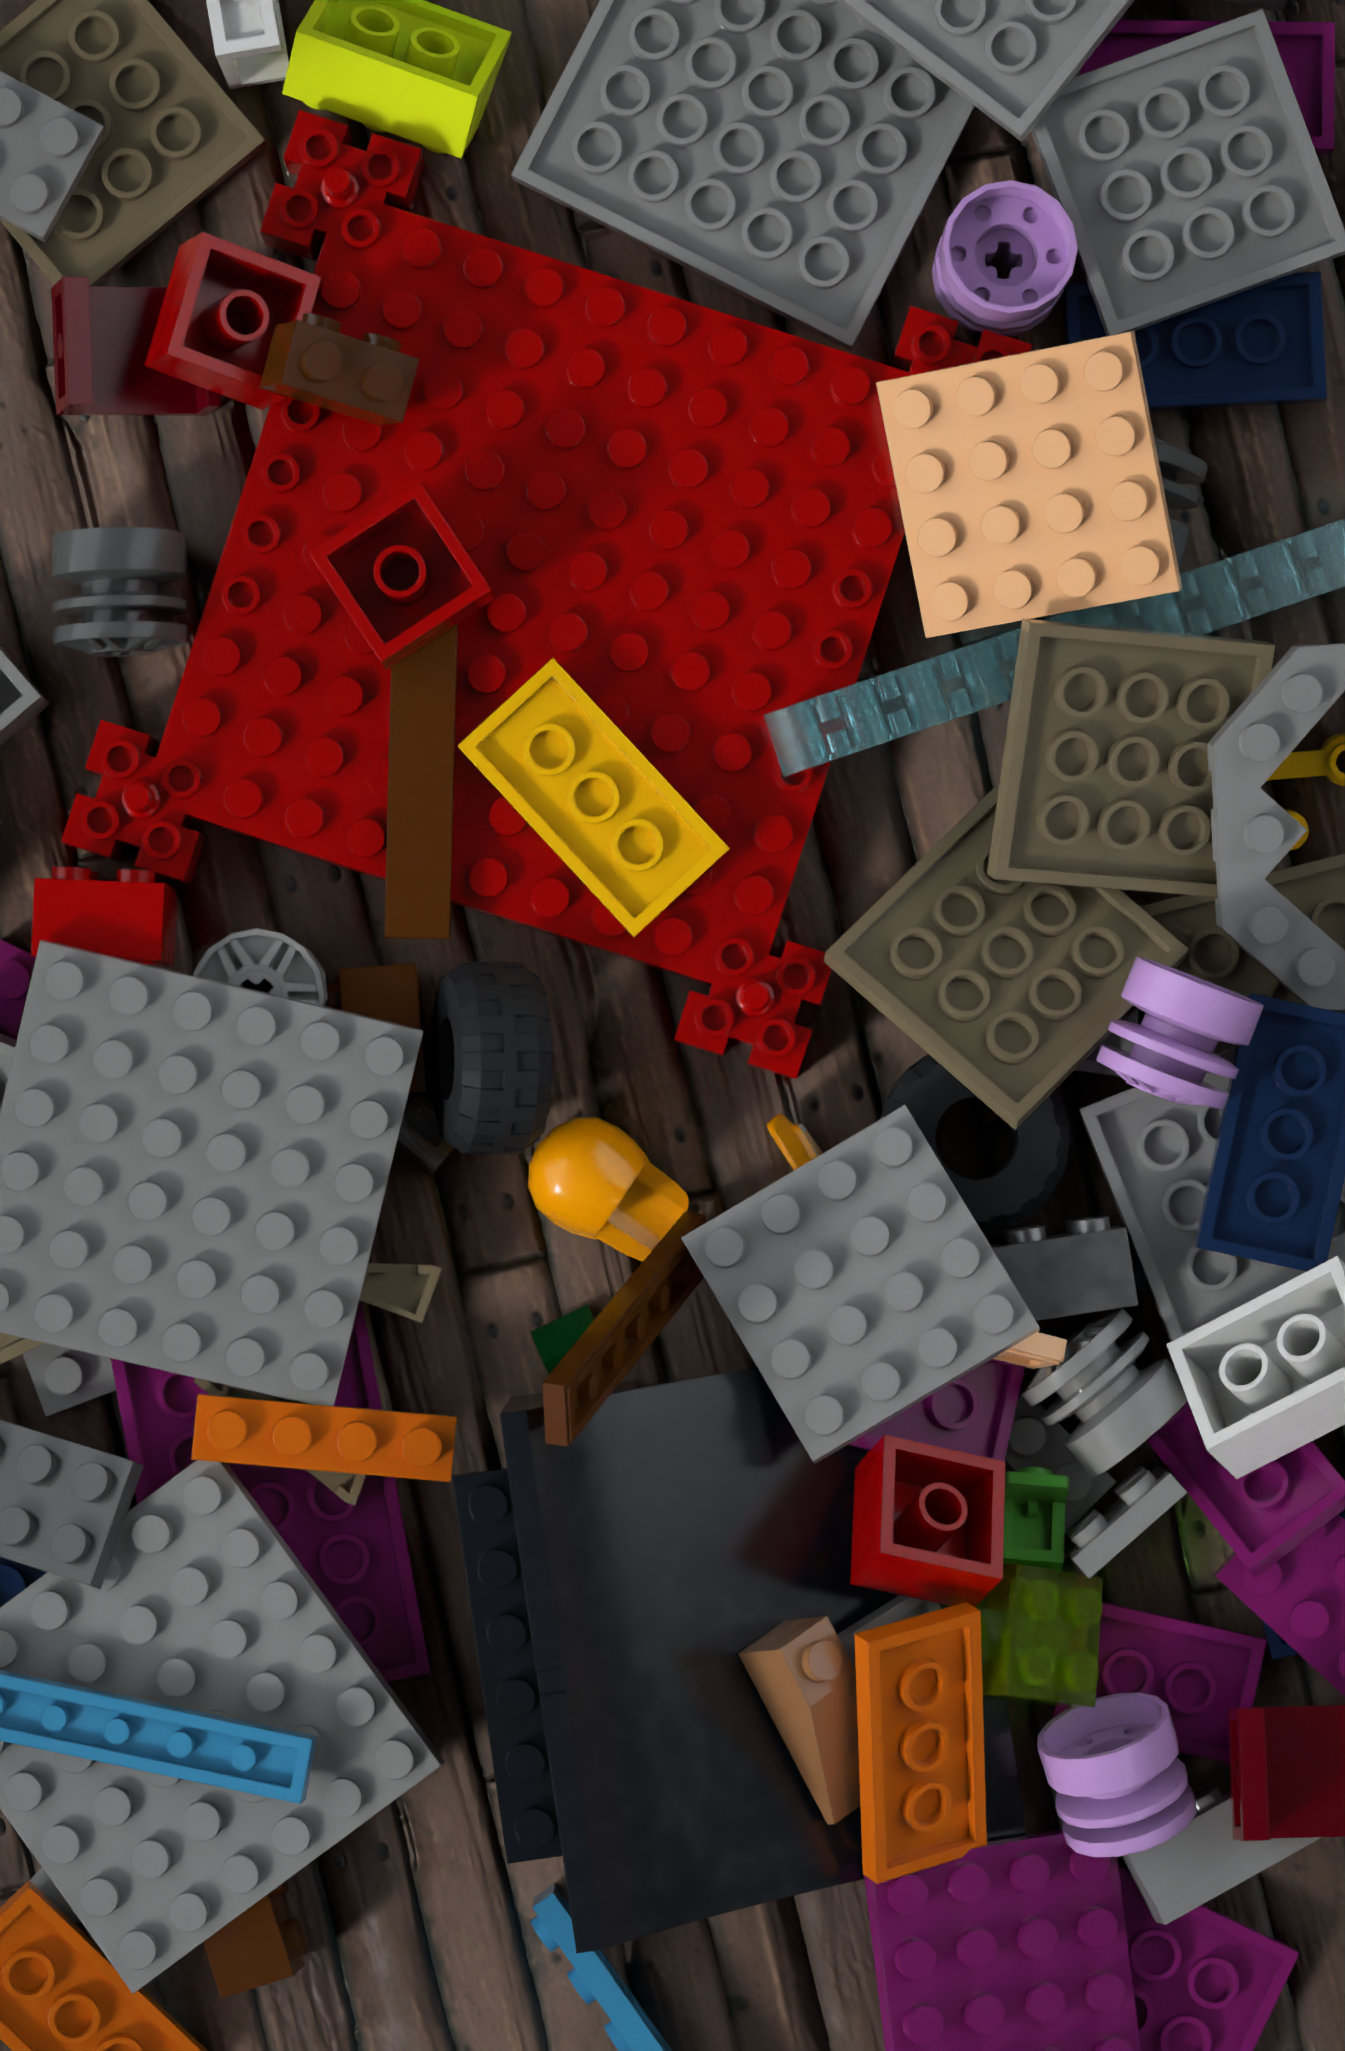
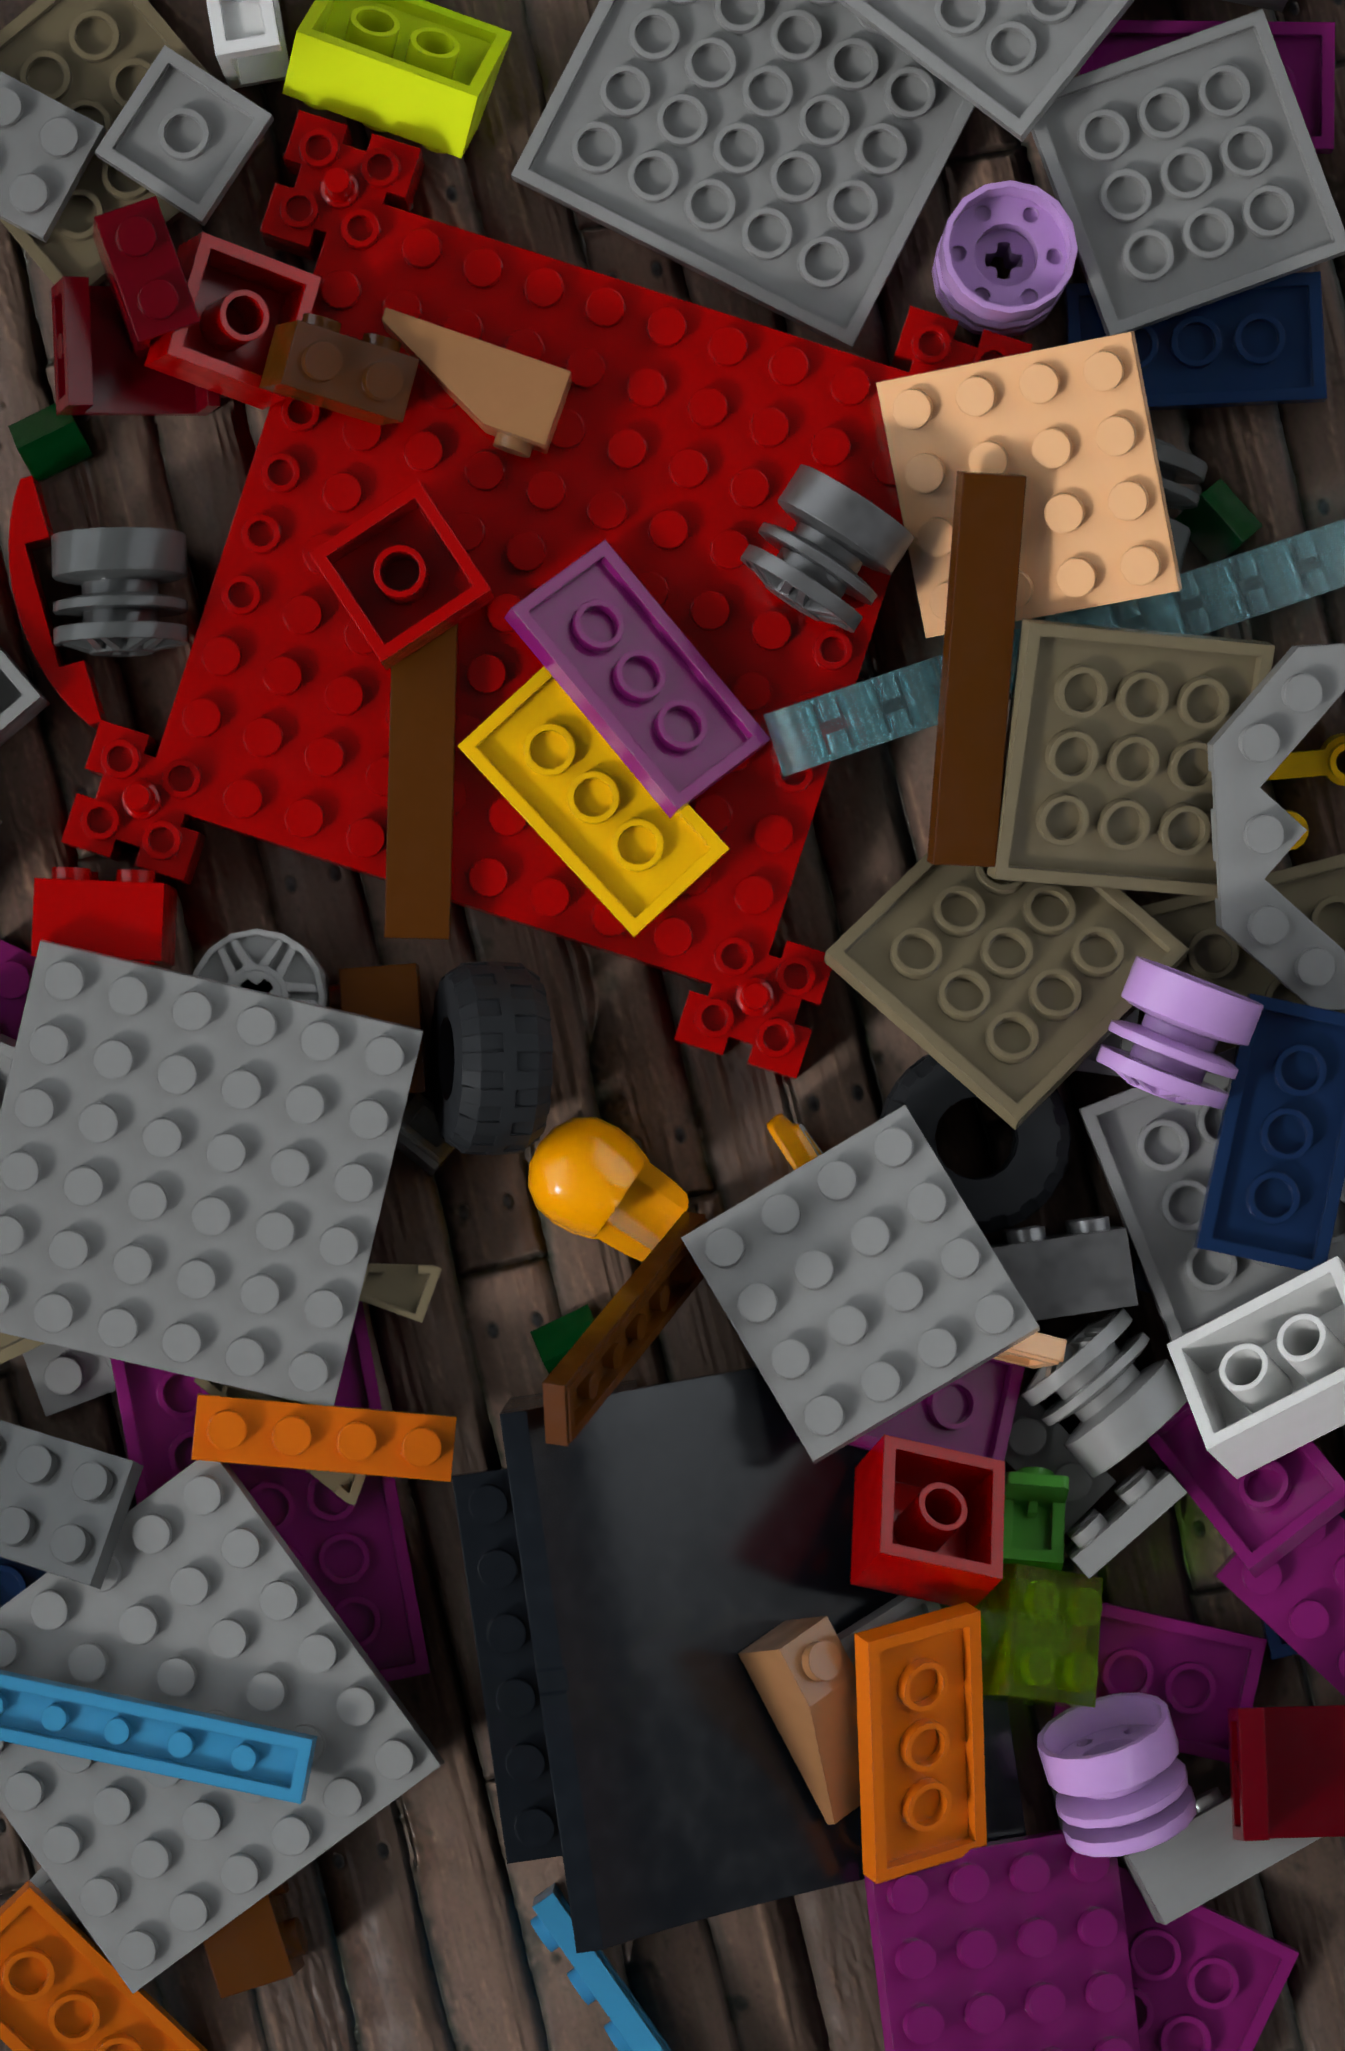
none -> dark green slope [8,403,94,483]
none -> red slope [8,475,107,730]
none -> dark red panel [93,196,200,359]
none -> light grey plate [95,45,274,226]
none -> medium nougat slope [382,308,572,458]
none -> magenta plate [504,540,770,818]
none -> flat silver wheel [740,464,914,633]
none -> reddish brown tile [927,471,1026,867]
none -> dark green slope [1175,478,1263,569]

